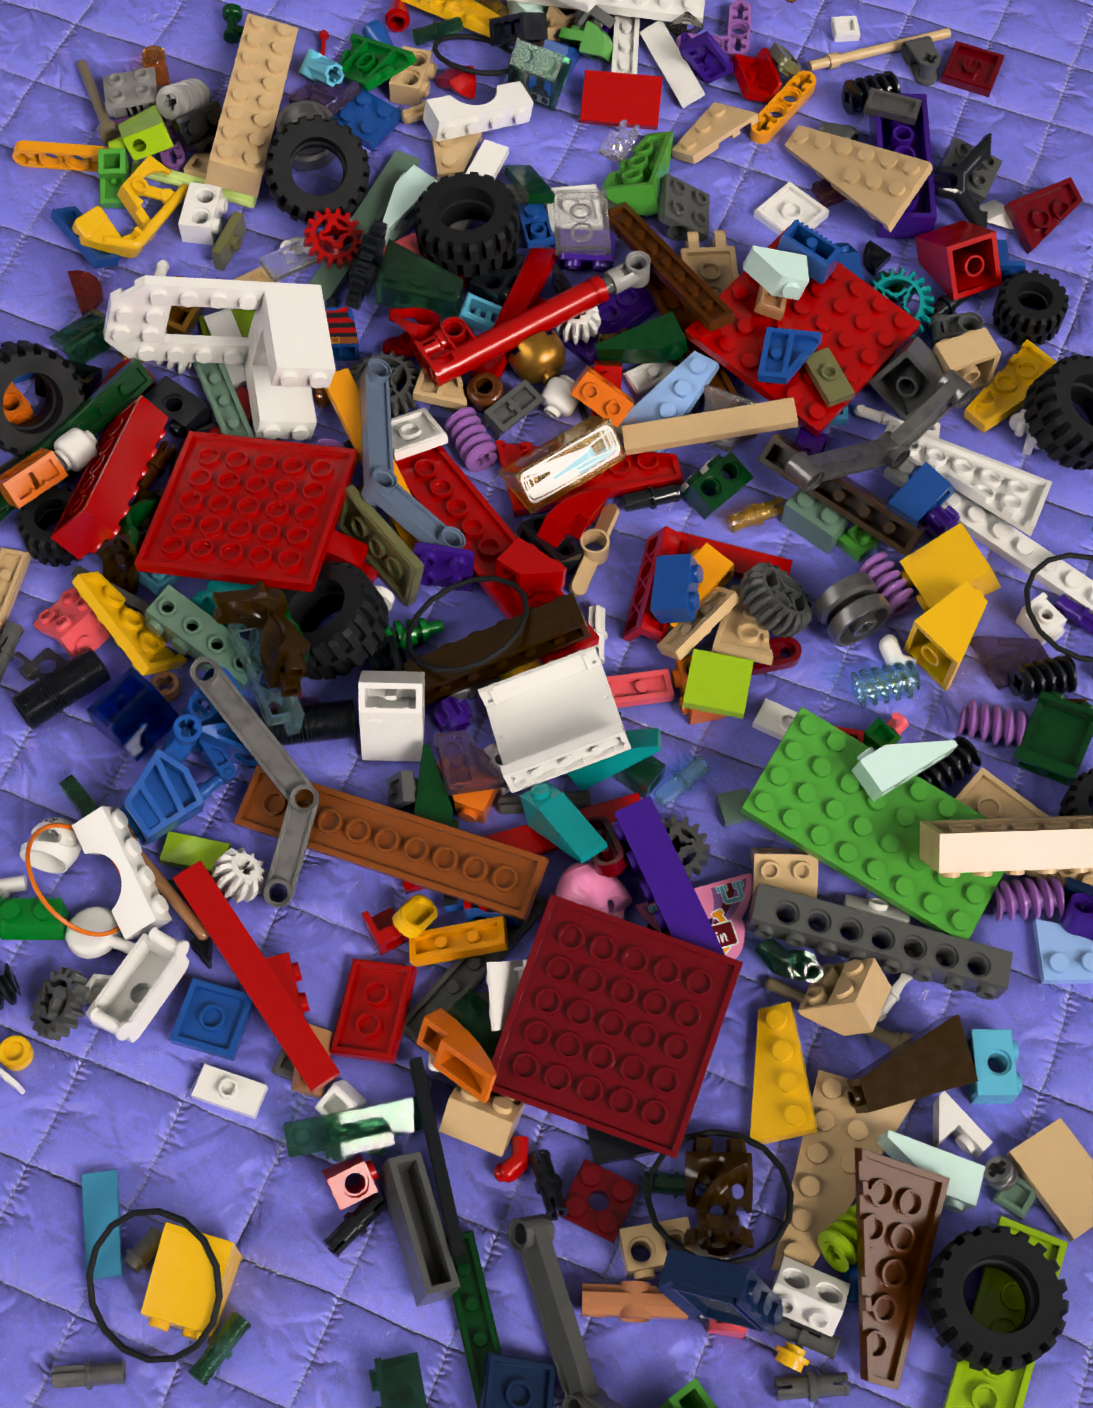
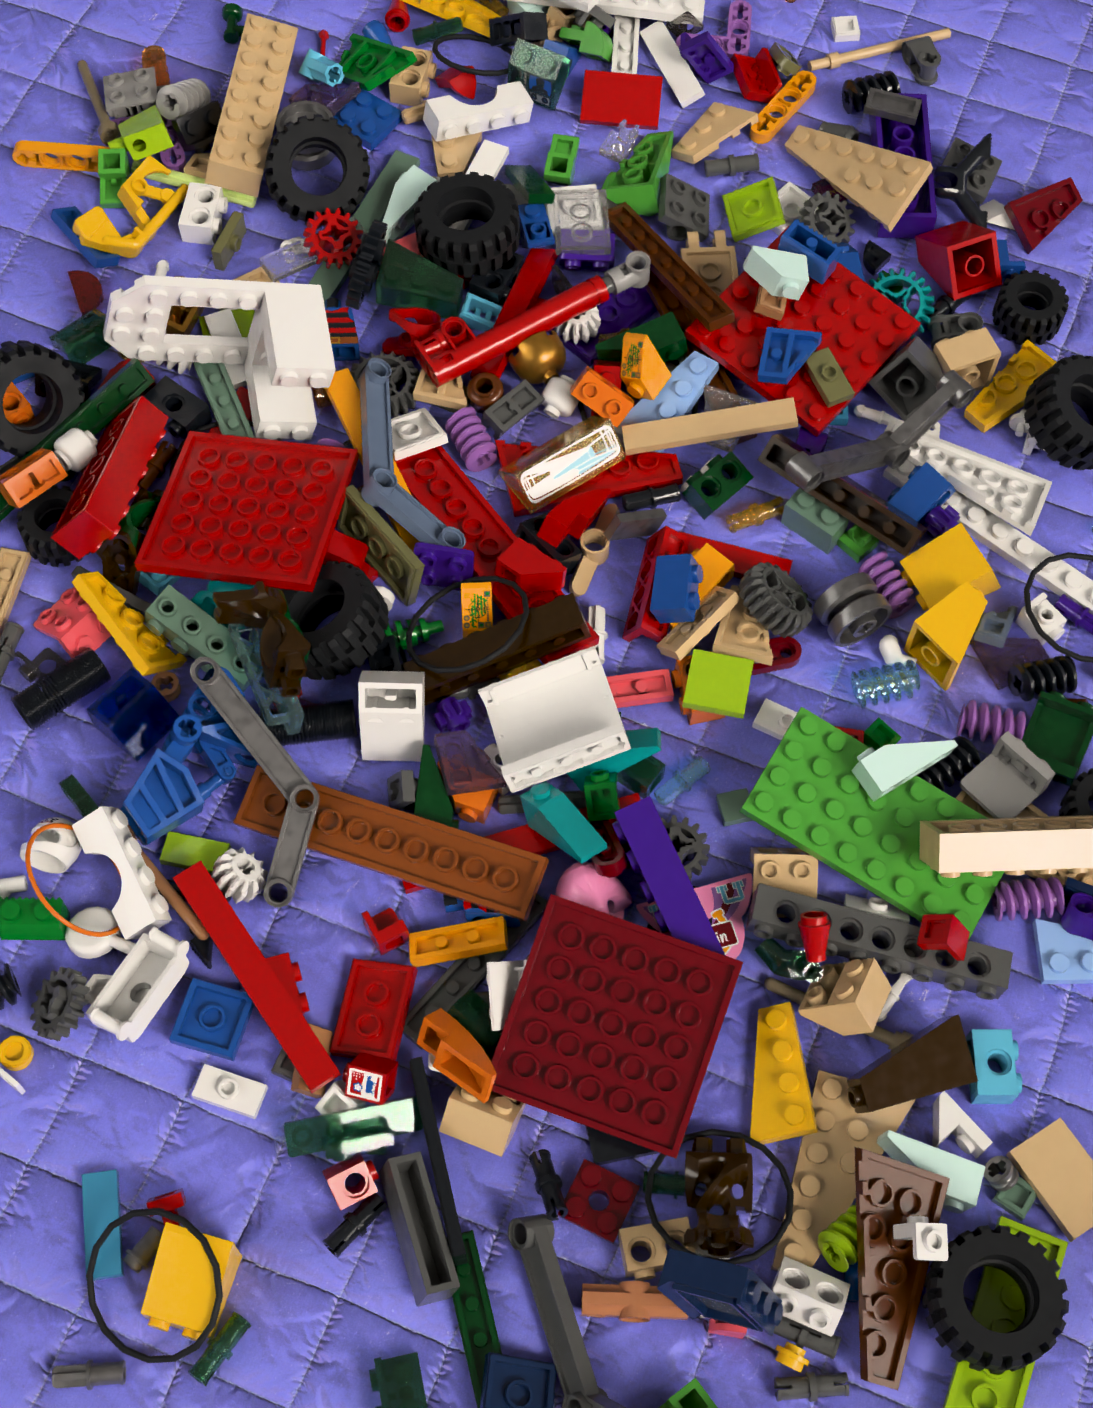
yellow tile [392,894,438,939] -> none
red arm [494,1136,529,1183] -> none
coral hand [886,712,909,735] -> none
dark red tile [940,41,1005,97] -> none
none -> red tile [146,1188,186,1226]
none -> red brick [342,1052,398,1106]
none -> light orange slope [461,582,493,638]
none -> bright green brick [544,134,580,185]
none -> green bracket [583,770,620,822]
none -> flat silver tile [604,508,667,541]
none -> light orange slope [620,332,672,400]
none -> dark grey pin [704,153,759,178]
none -> lime tile [722,177,786,242]
none -> red cone [797,911,831,963]
none -> dark grey gear [799,191,856,244]
none -> white bracket [893,1216,948,1261]
none -> red panel [917,914,970,961]
none -> light grey bracket [960,731,1056,818]
none -> sand blue tile [973,606,1018,648]

